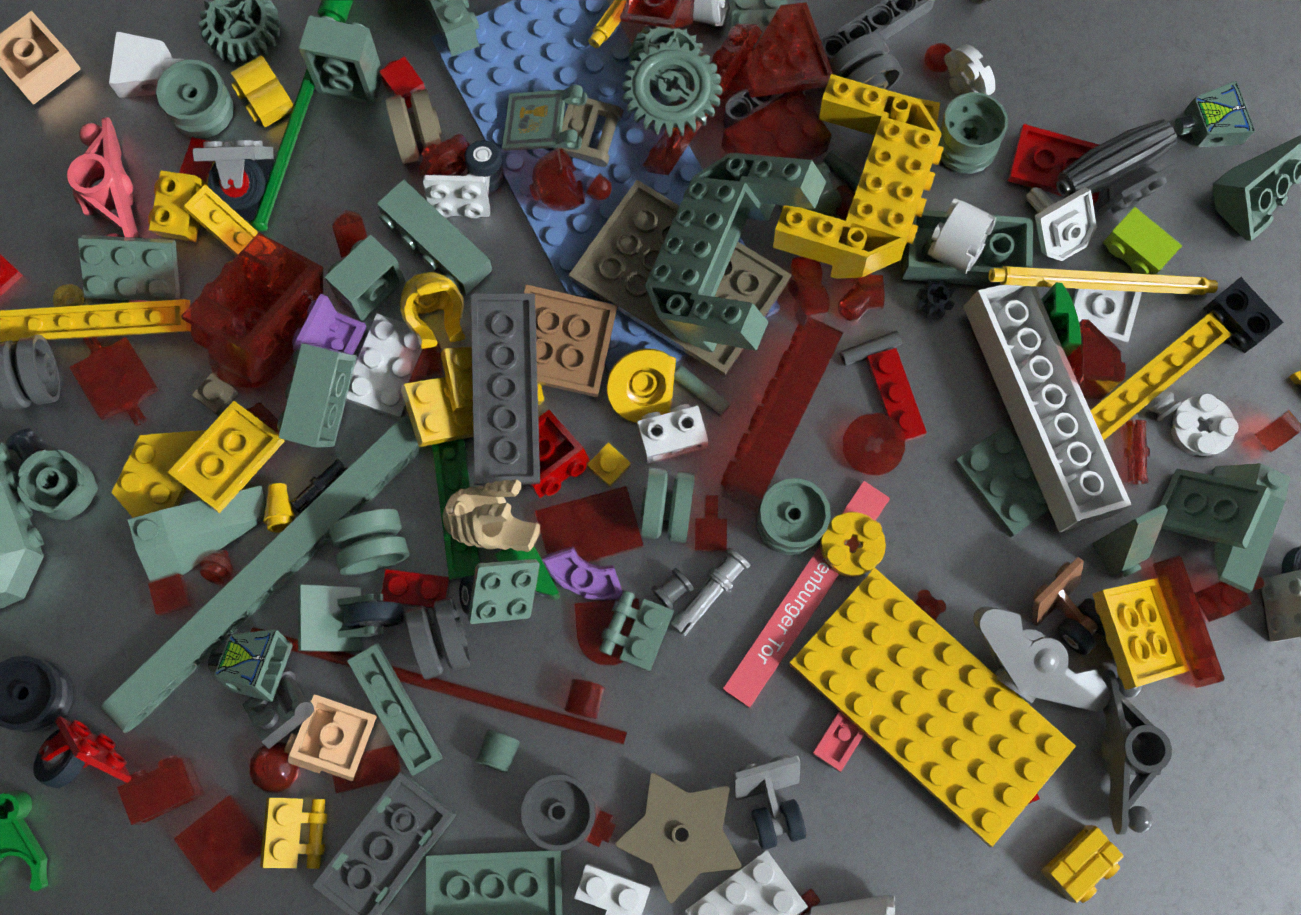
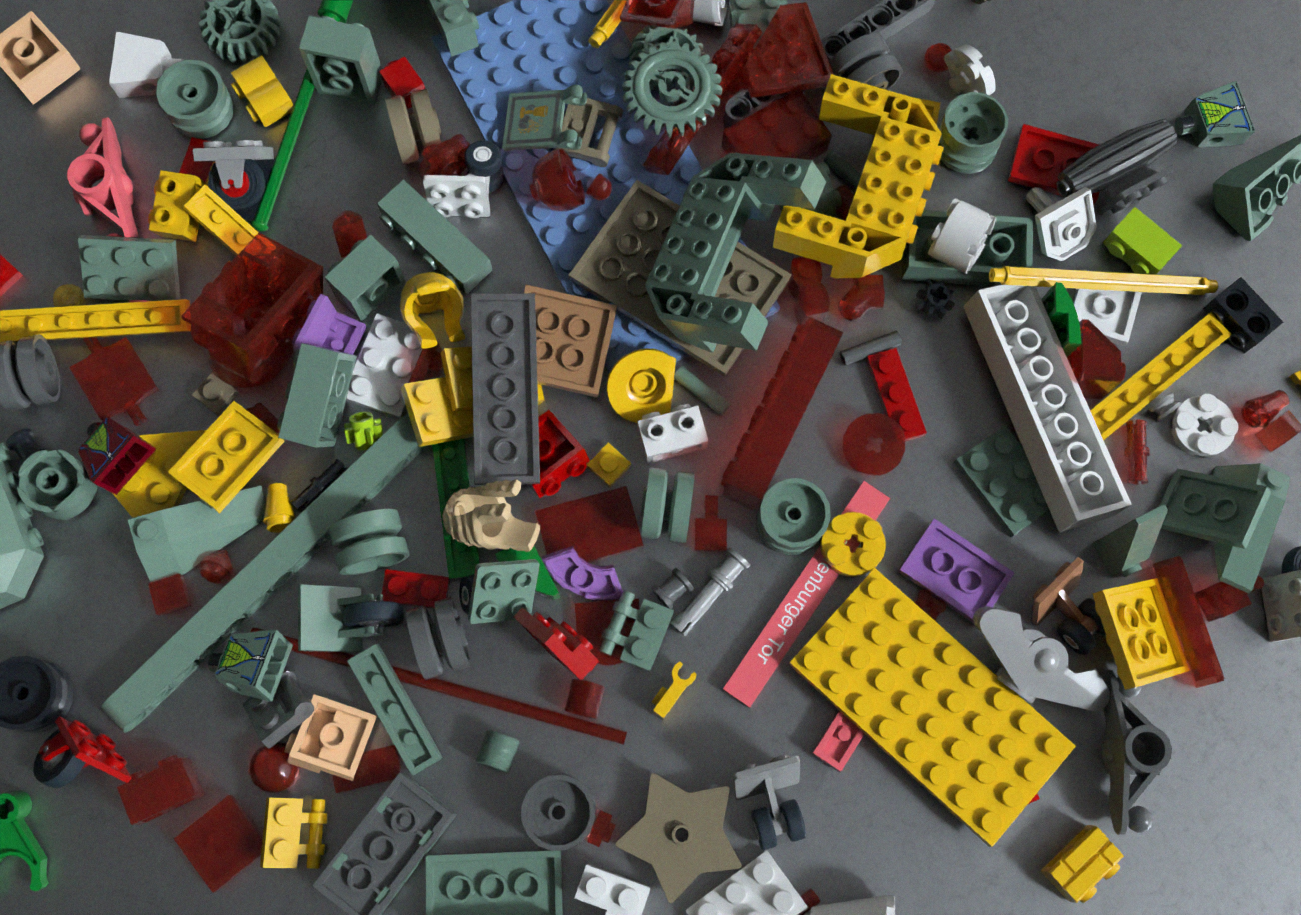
none -> dark red torso [78,417,156,495]
none -> lime gear [344,411,383,450]
none -> red plate [513,608,599,680]
none -> yellow plate [651,662,697,720]
none -> medium lavender plate [898,518,1015,624]
none -> clear red cone [1241,390,1290,428]

